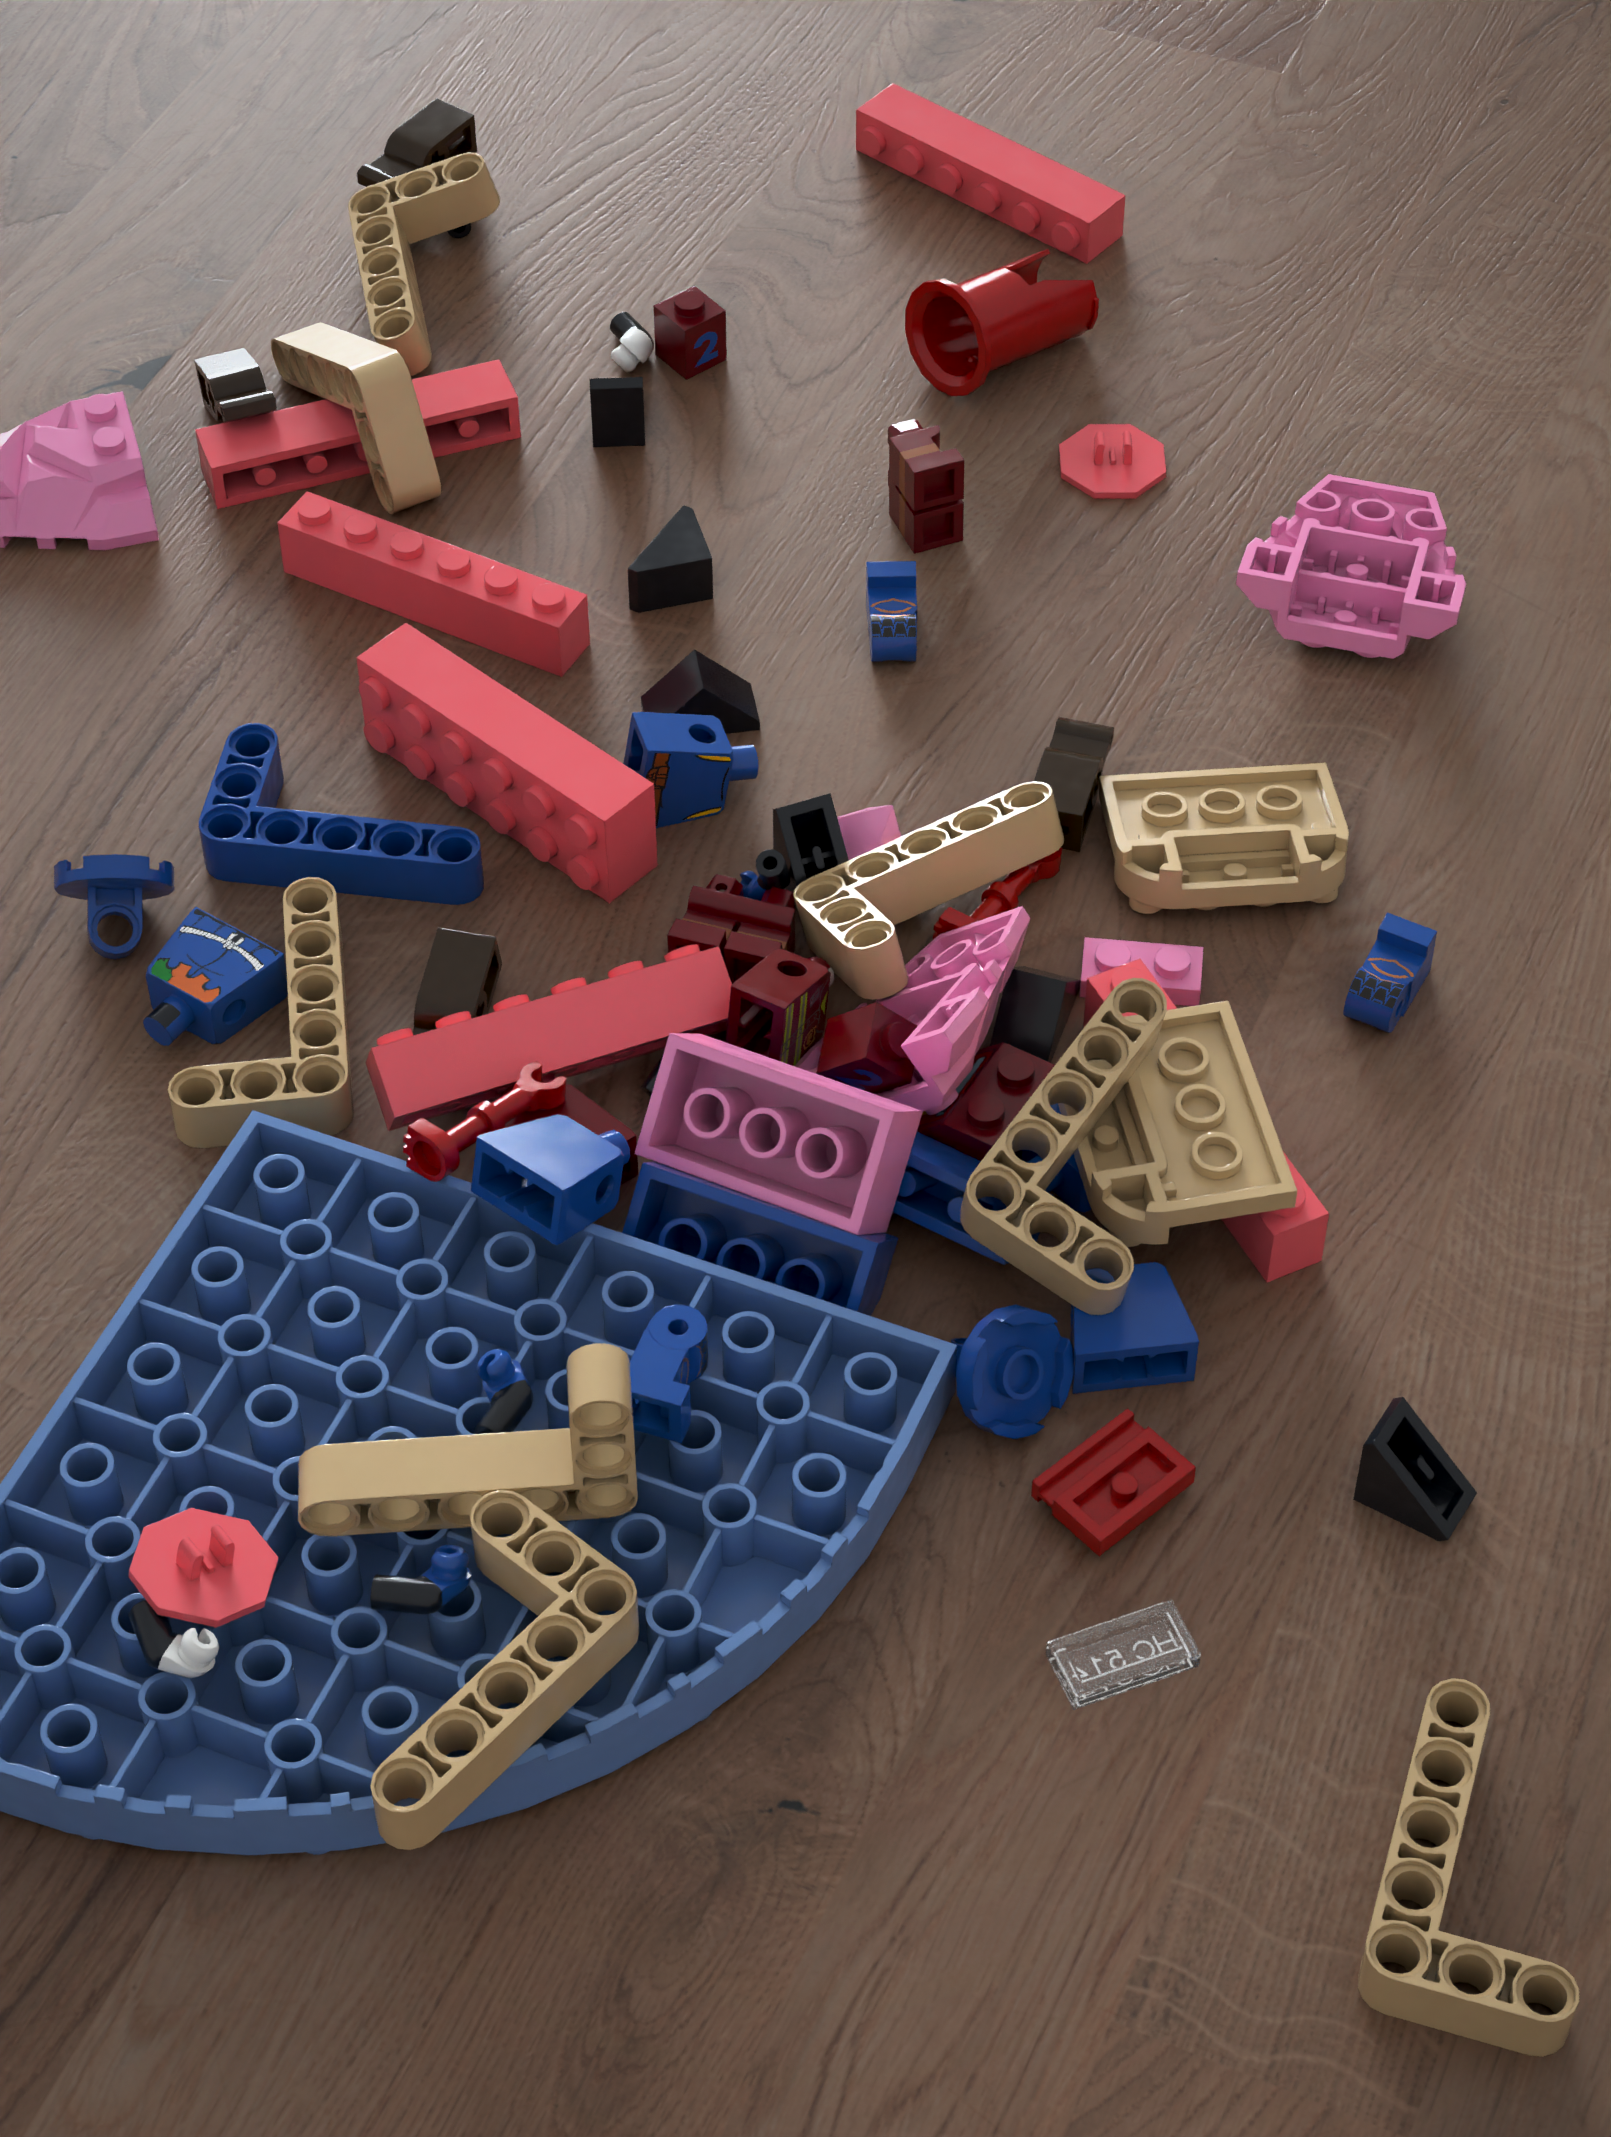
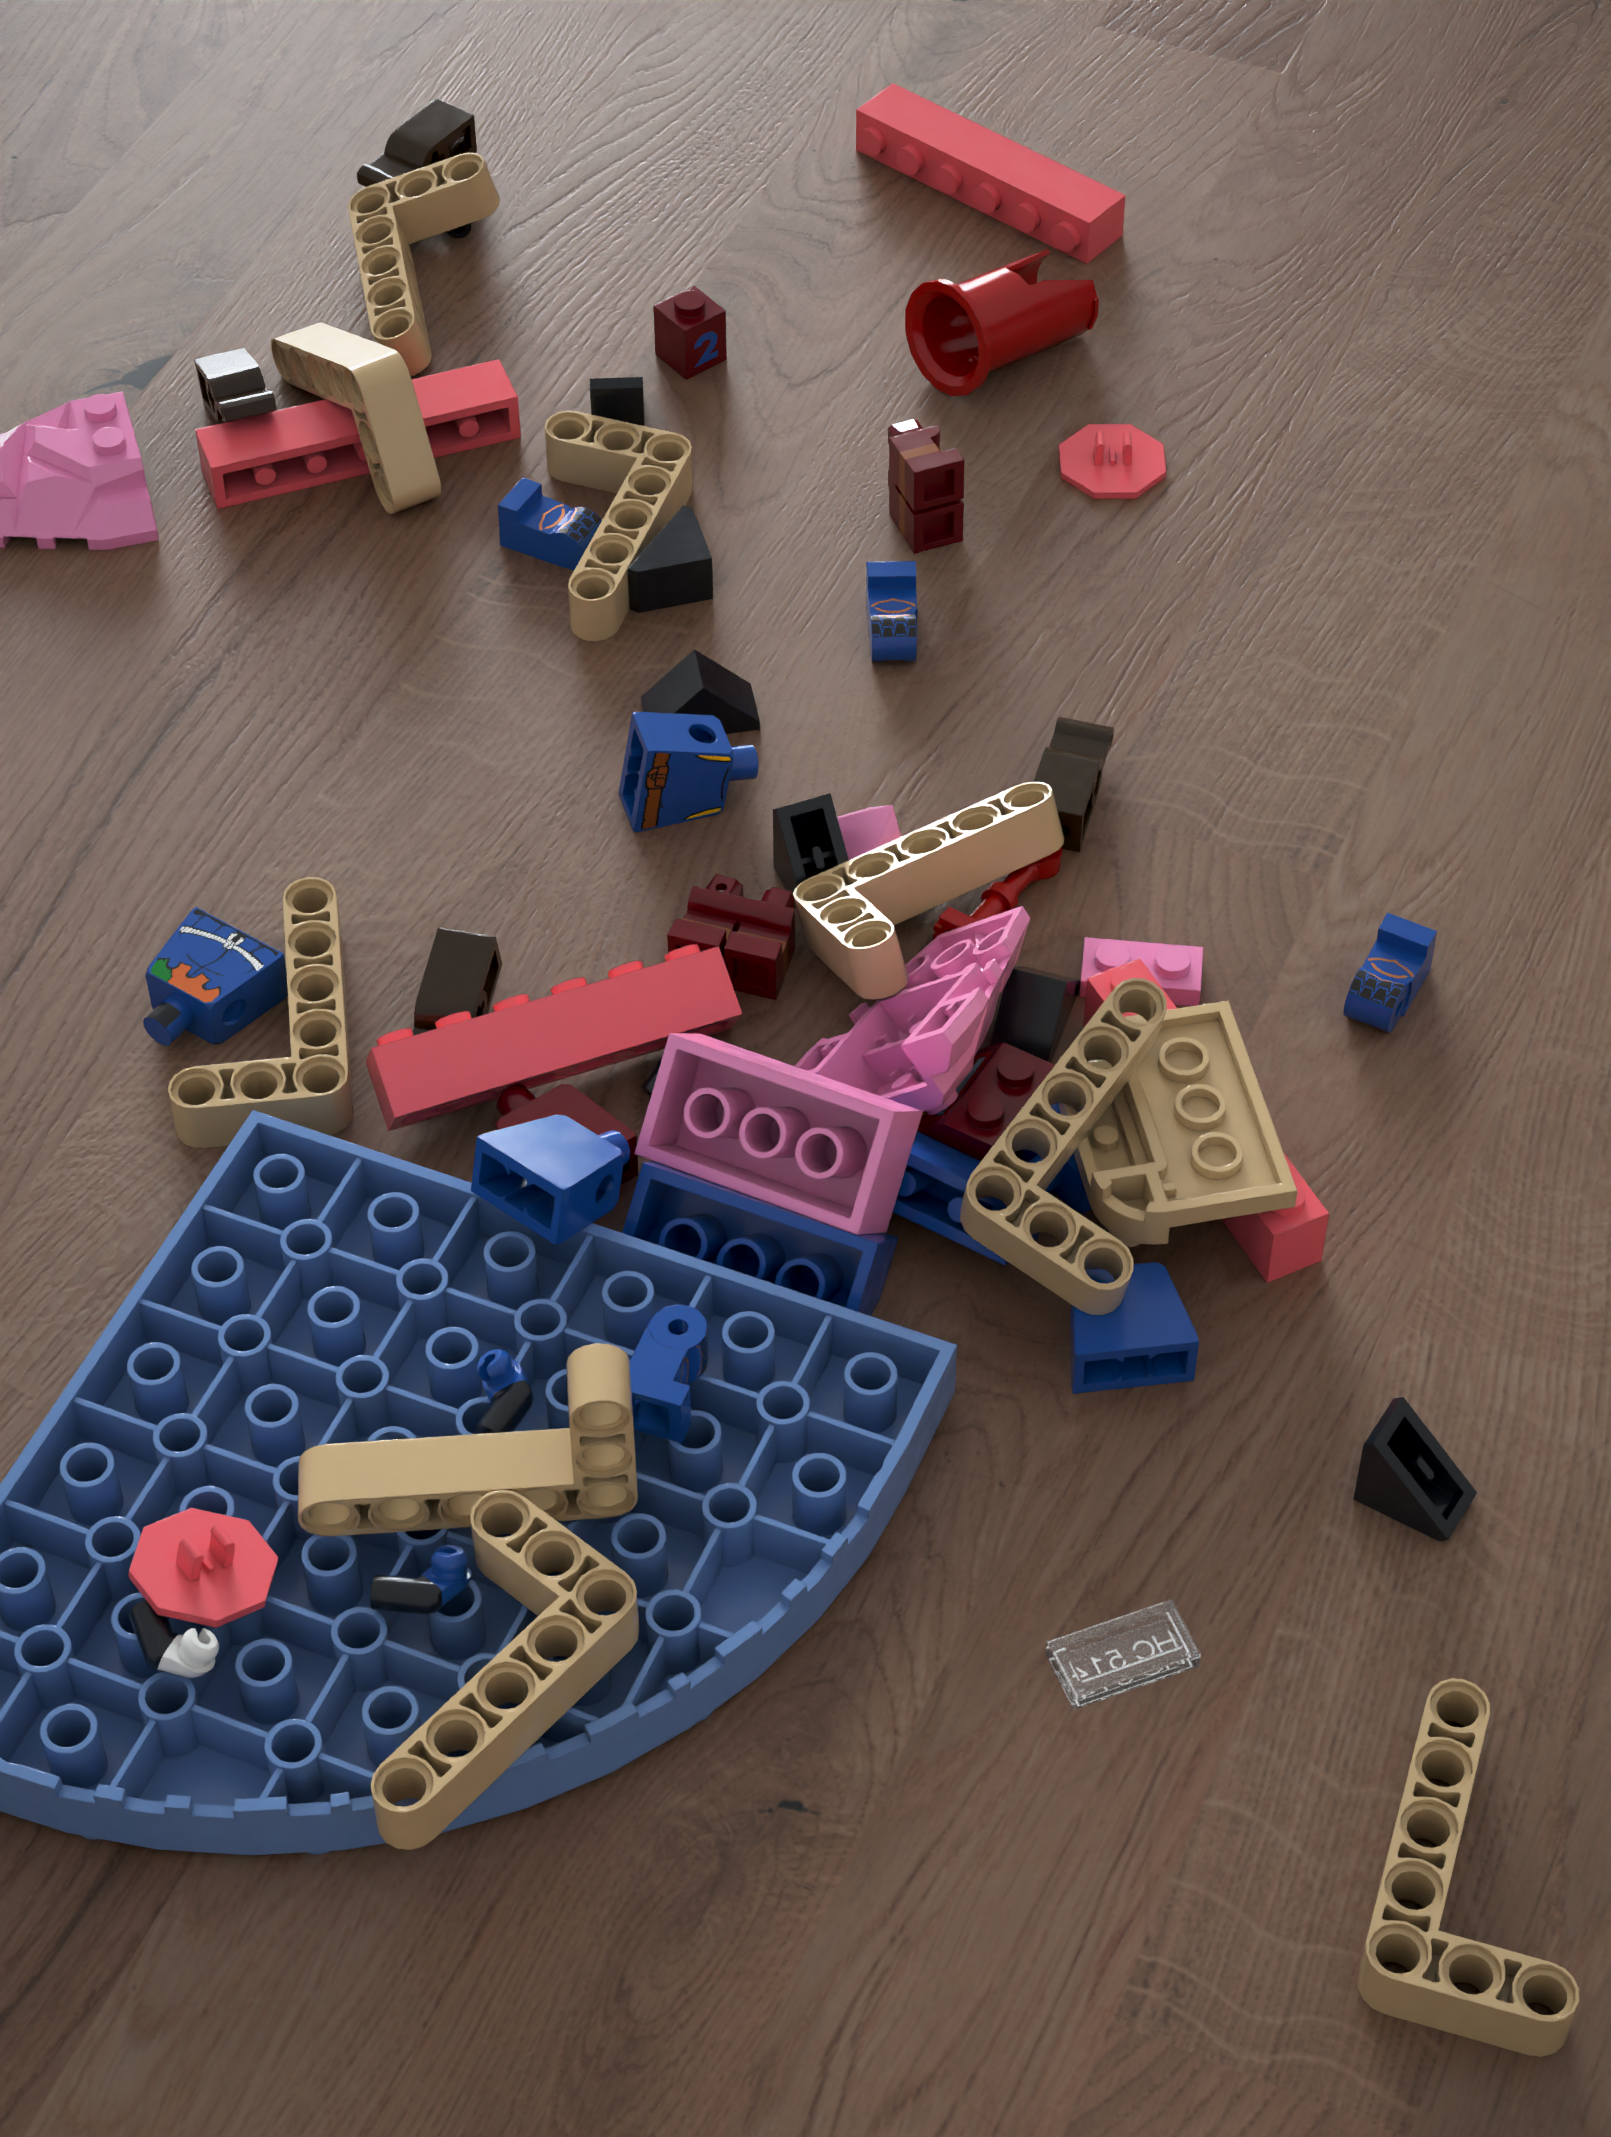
blue tile [54,854,174,960] -> none
blue beam [199,723,484,905] -> none
coral brick [277,491,590,677] -> none
coral brick [356,623,658,904] -> none
red piece [403,1062,567,1182] -> none
white arm [610,312,654,372] -> none
dark red torso [726,949,834,1066] -> none
black arm [740,849,790,901] -> none
dark red brick [816,1002,918,1094] -> none
blue tile [951,1304,1074,1439] -> none
red plate [1031,1408,1196,1556] -> none
tan plate [1099,763,1349,914] -> none
bright pink wedge [1236,474,1466,659] -> none
none -> blue leg [498,477,602,571]
none -> tan beam [544,411,693,642]

